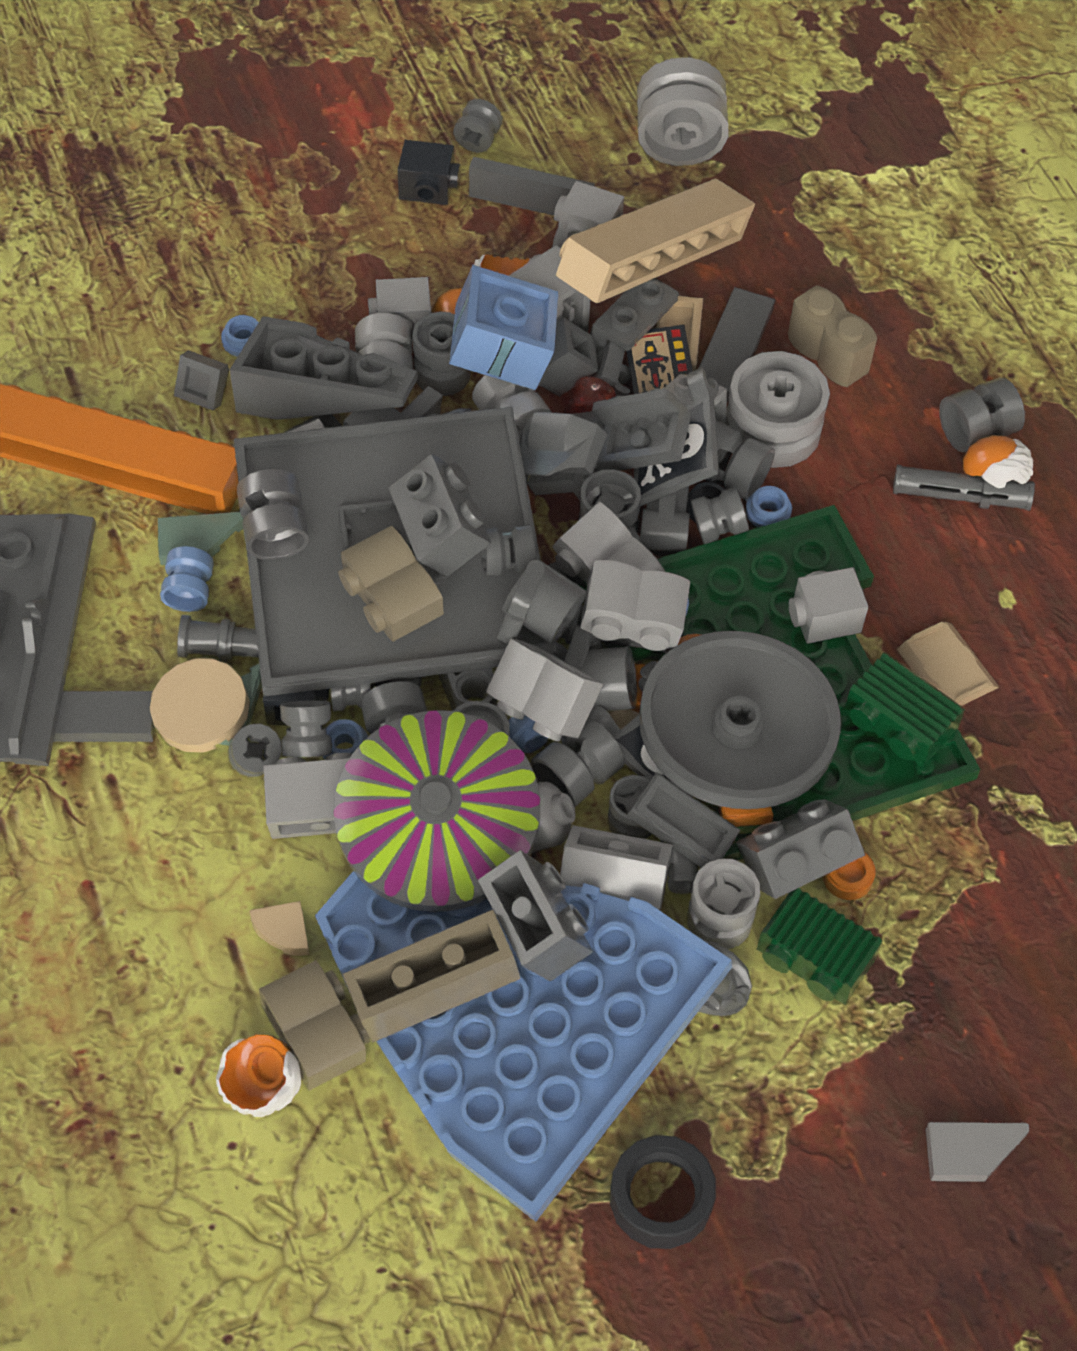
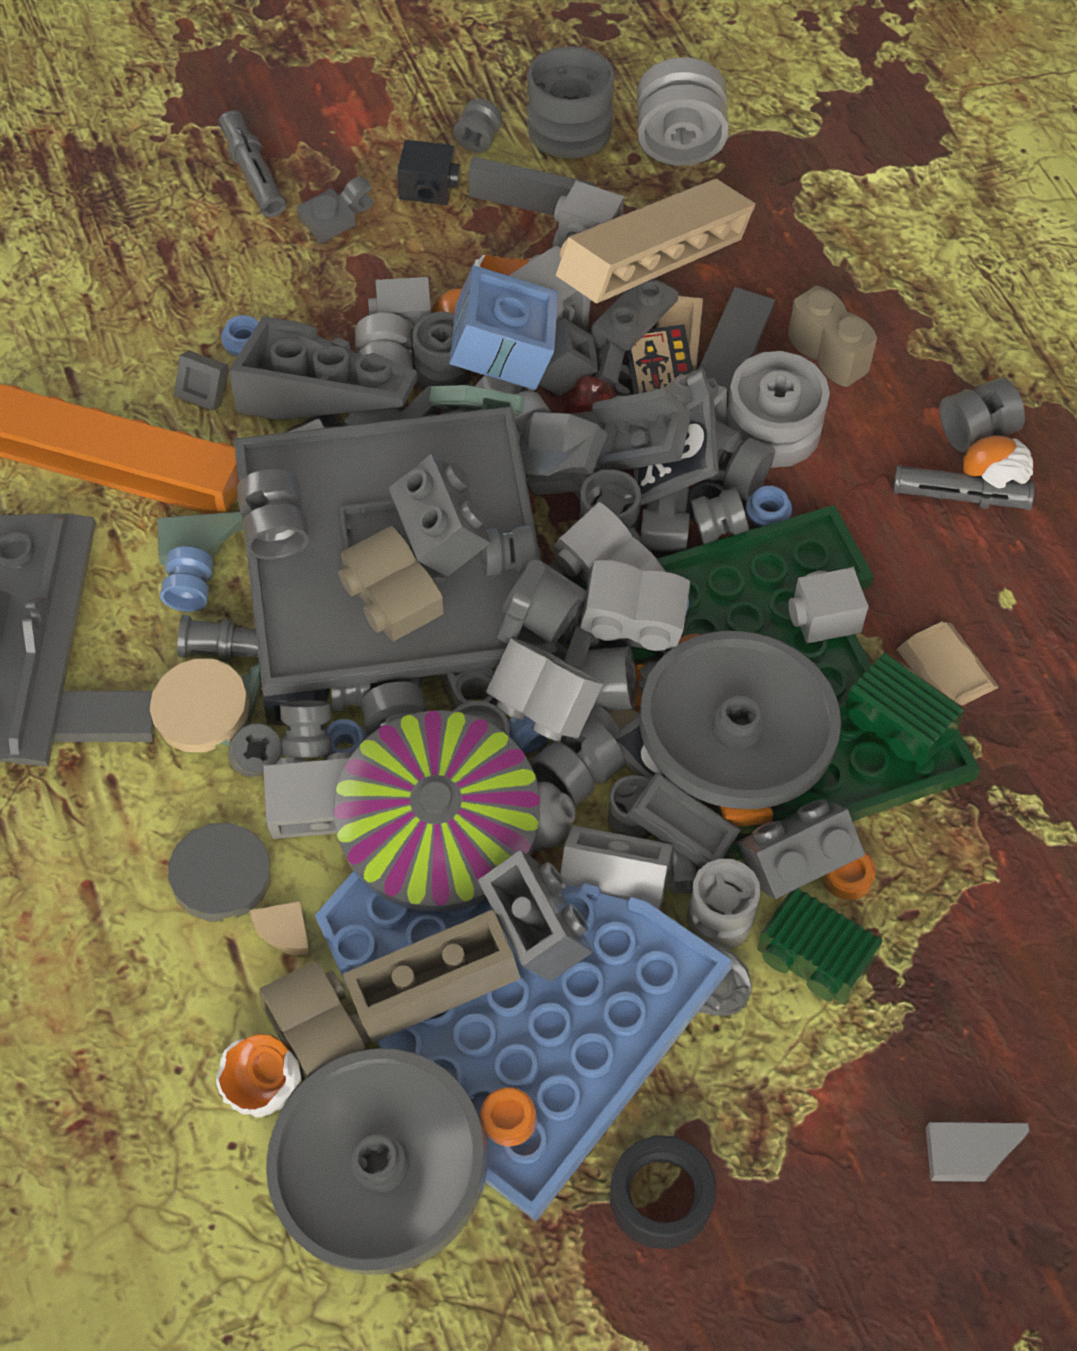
none -> dark grey tile [168,823,271,922]
none -> dark grey pin [219,110,286,217]
none -> dark grey dish [266,1048,488,1275]
none -> dark grey plate [296,176,374,244]
none -> sand green tile [429,385,525,415]
none -> orange tile [480,1087,537,1147]
none -> dark grey wheel [527,46,615,158]

